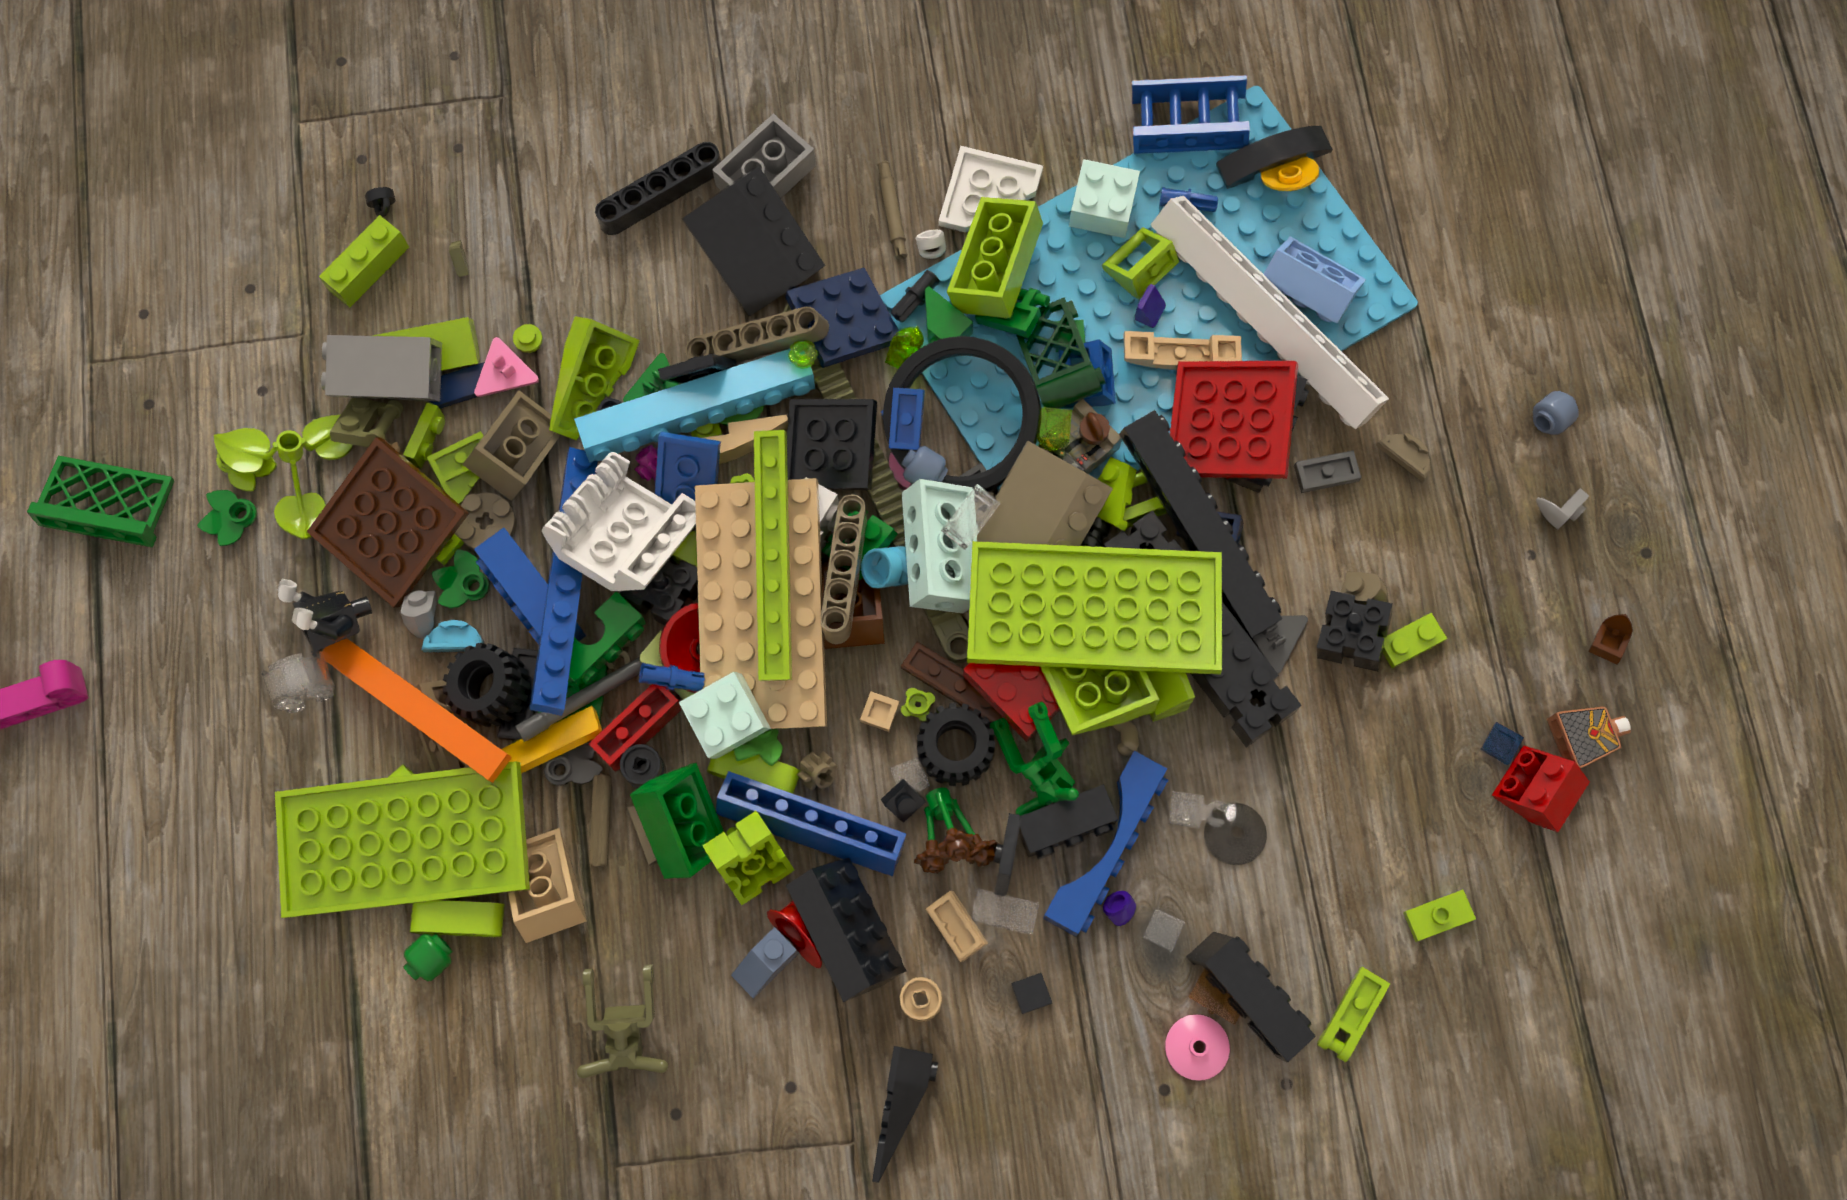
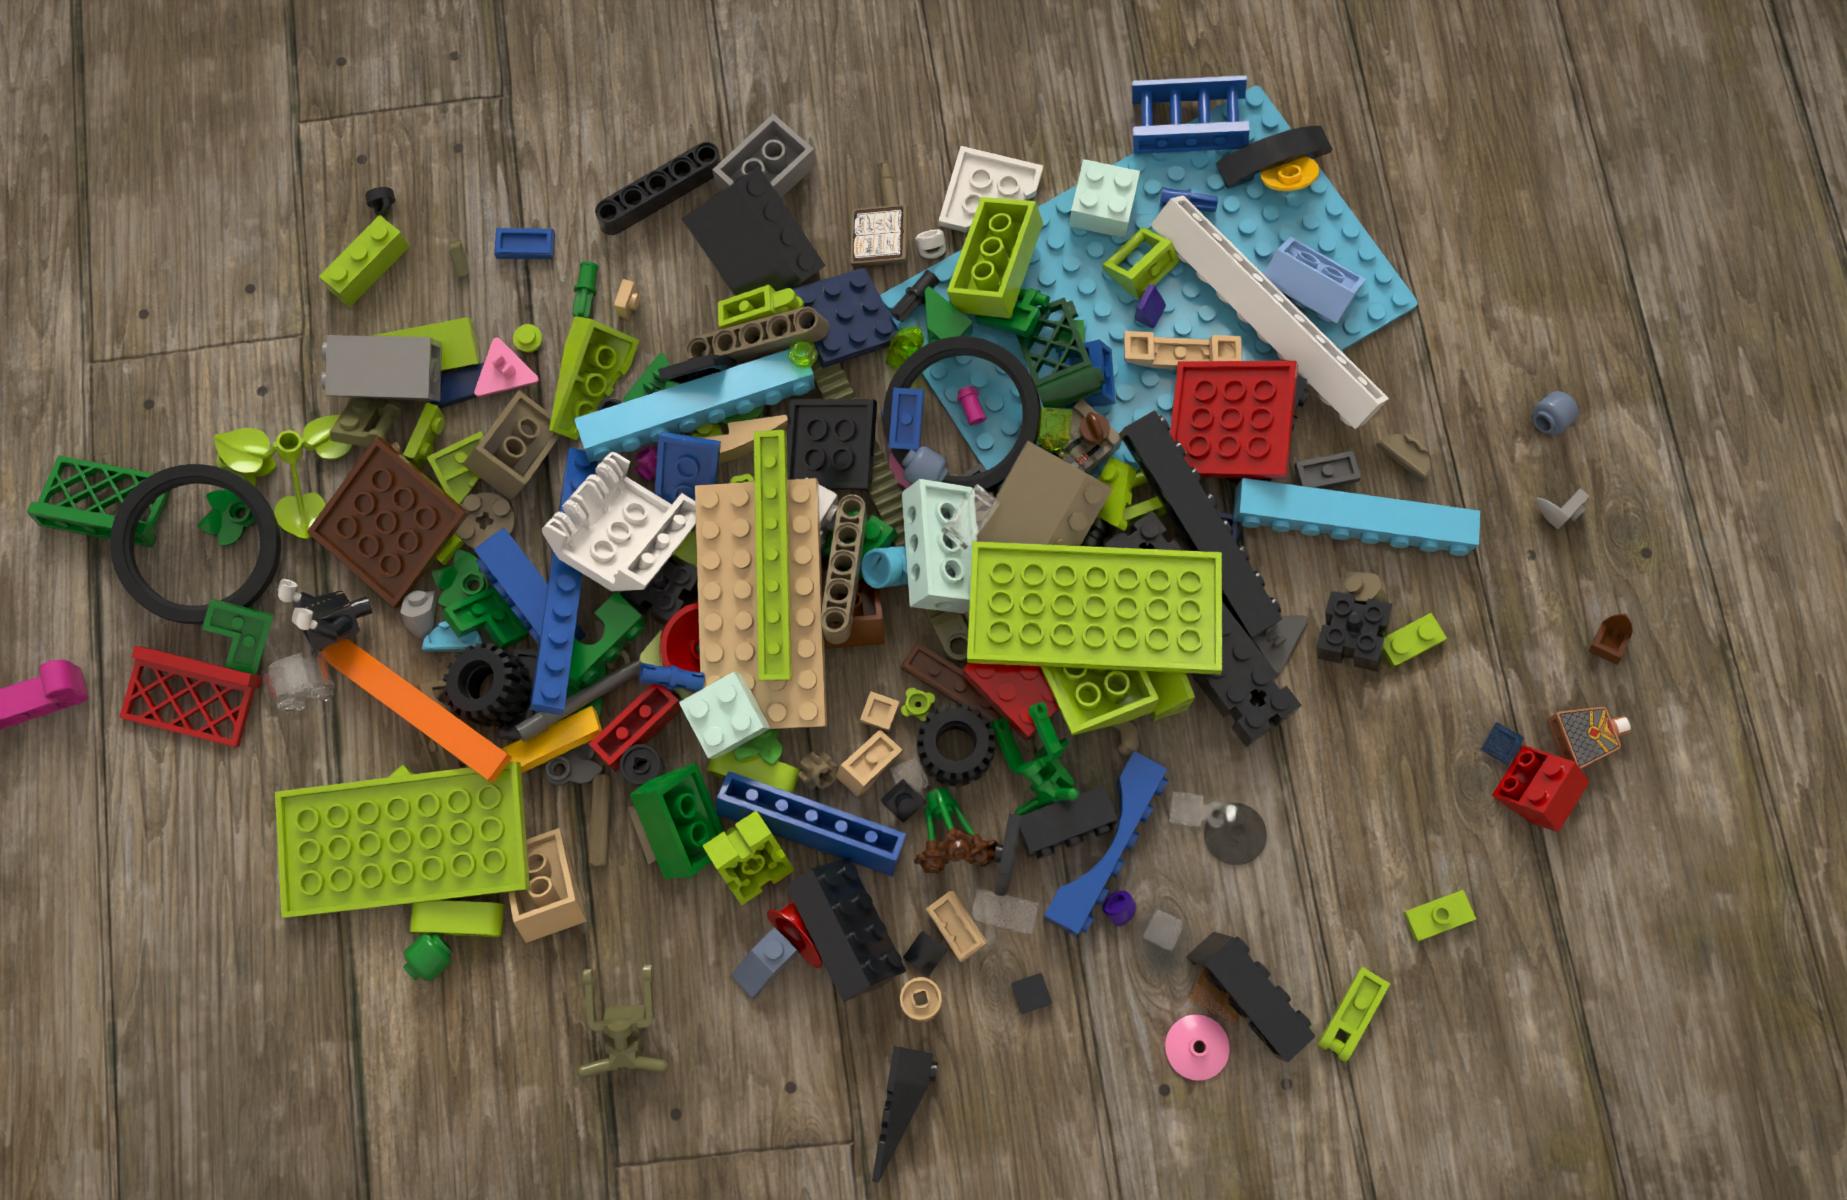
none -> black tyre [110,464,281,624]
none -> red fence [119,645,263,747]
none -> green plate [202,598,273,675]
none -> green plate [441,587,529,650]
none -> blue tile [494,228,555,259]
none -> green axle [572,261,598,318]
none -> tan plate [614,279,640,319]
none -> lime brick [718,285,804,336]
none -> tan plate [835,730,903,798]
none -> tile [850,204,909,267]
none -> black slope [903,931,947,977]
none -> dark pink pin [957,386,987,426]
none -> medium azure brick [1233,478,1480,556]

